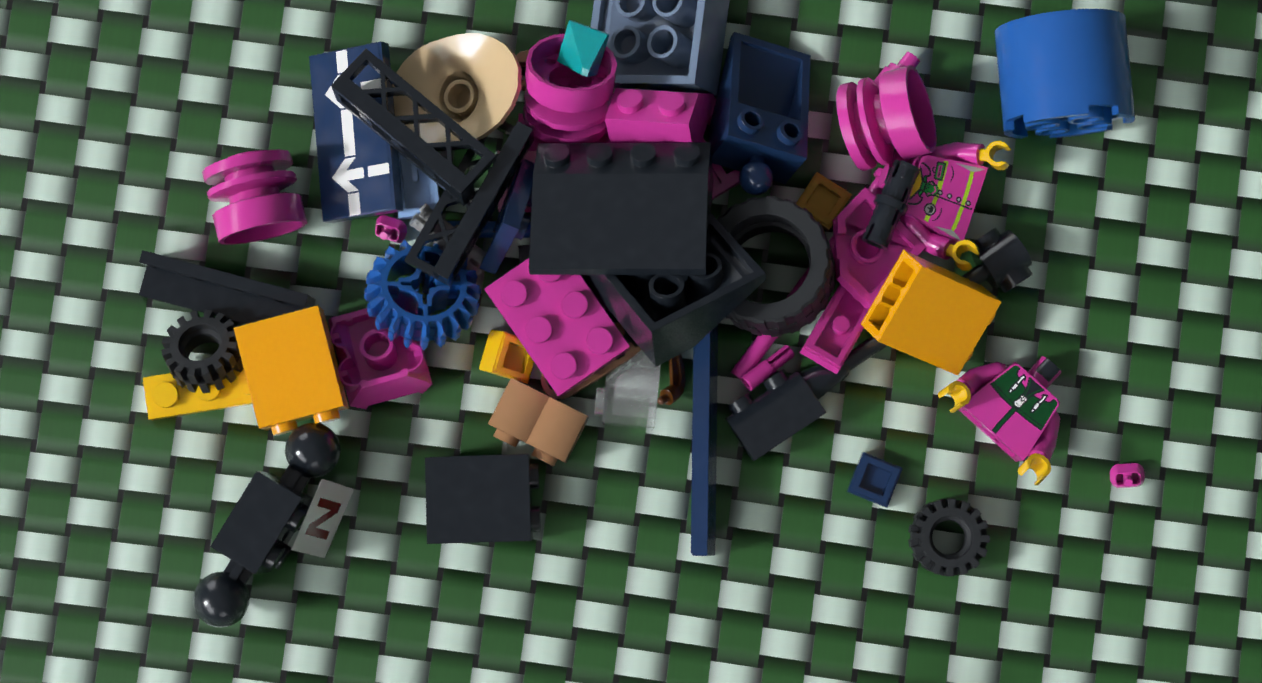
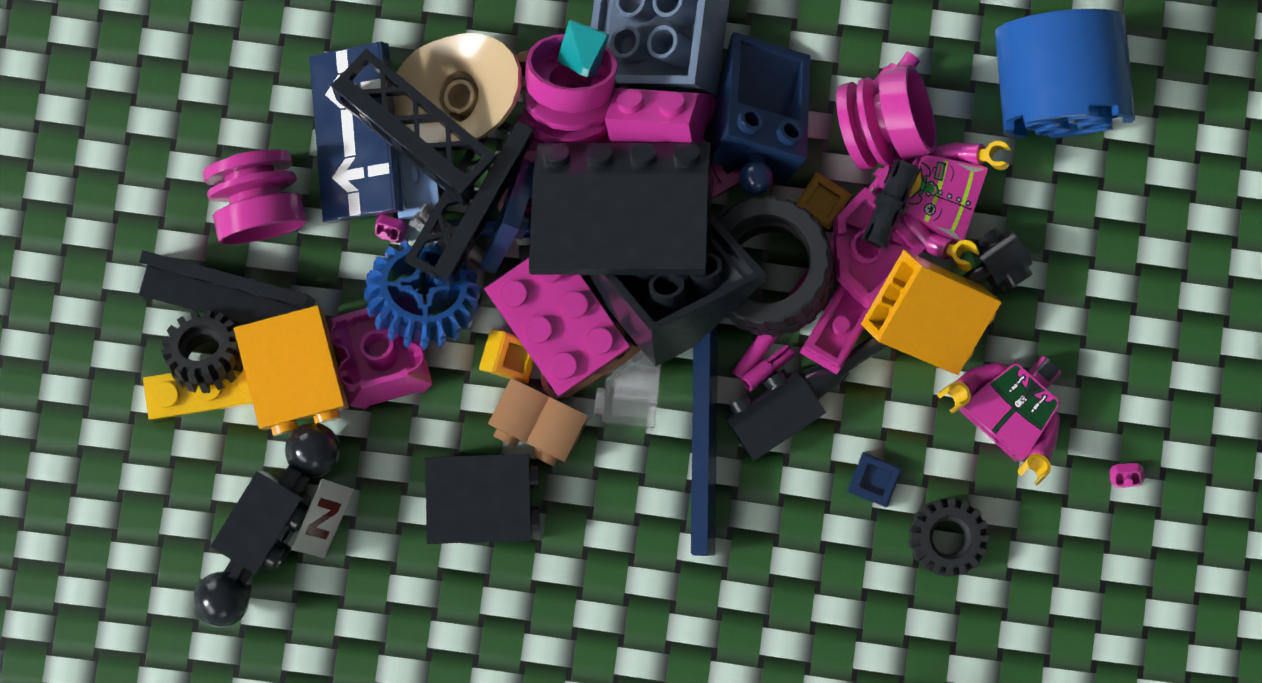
reddish brown piece [657,354,686,405] -> none

